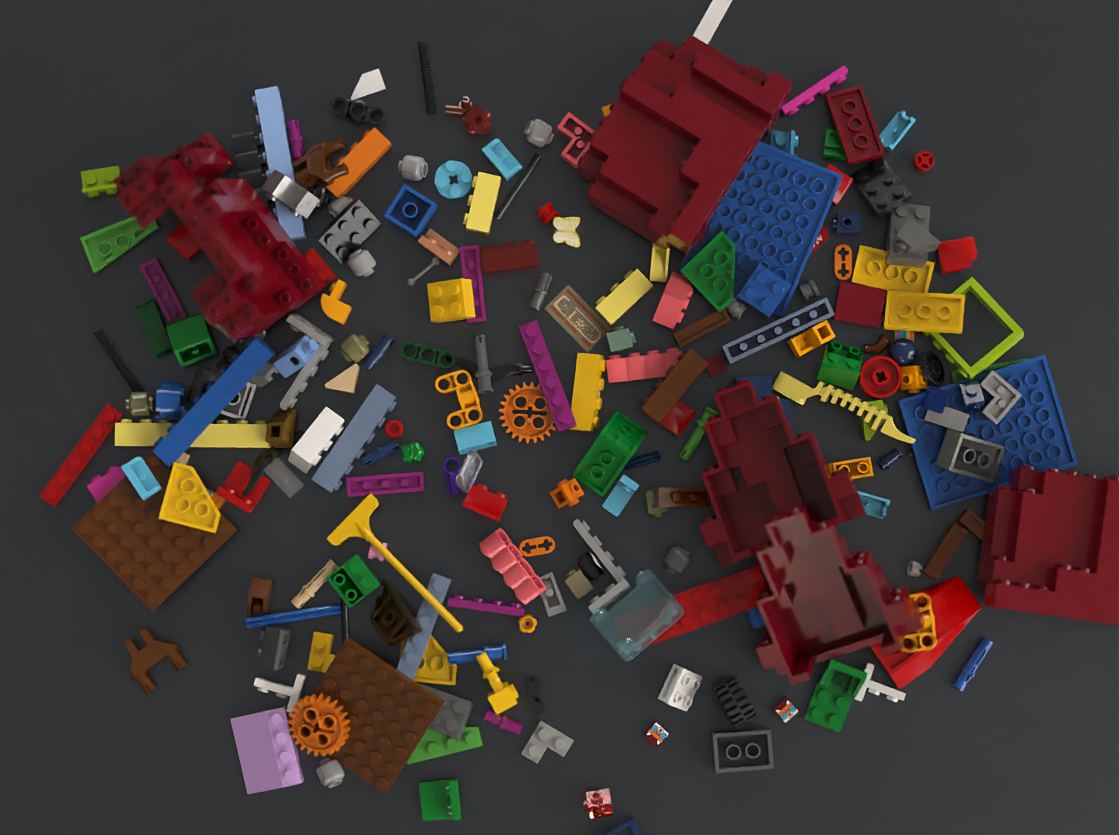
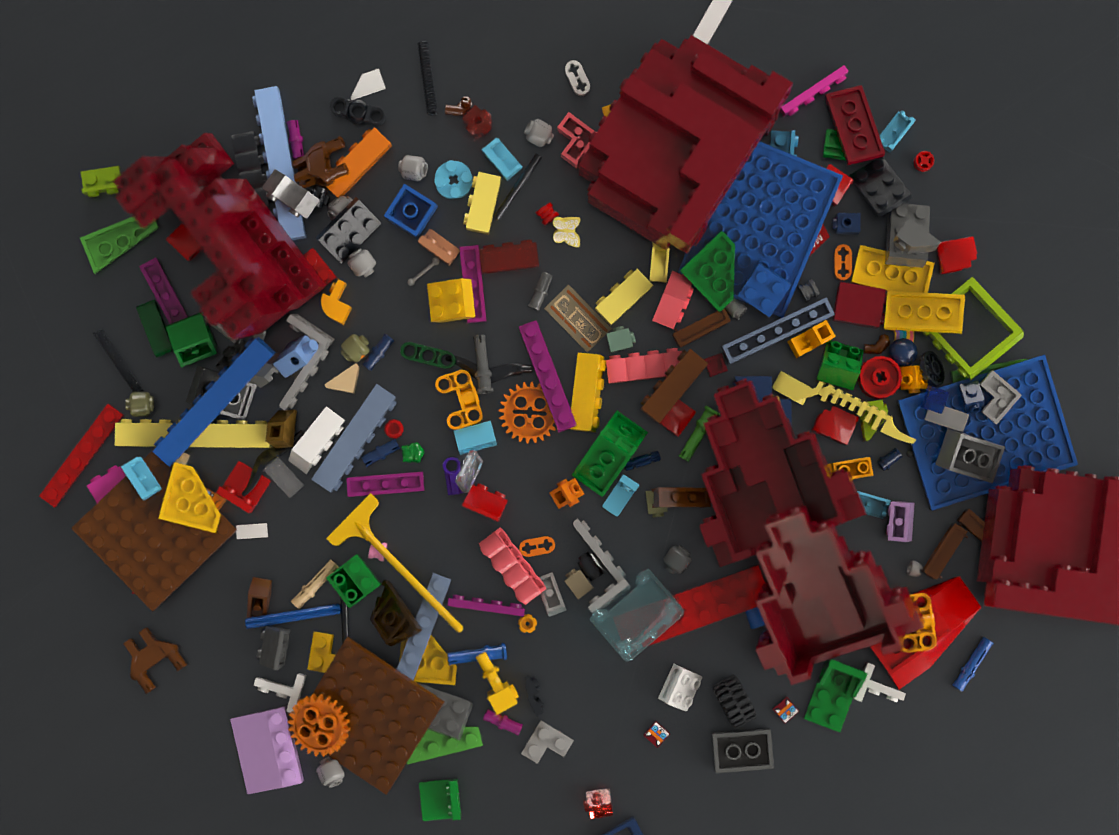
blue brick [156,381,185,420] -> none
none -> white sticker [236,523,268,539]
none -> white beam [565,60,590,96]
none -> red piece [811,406,859,445]
none -> lavender brick [886,501,915,542]

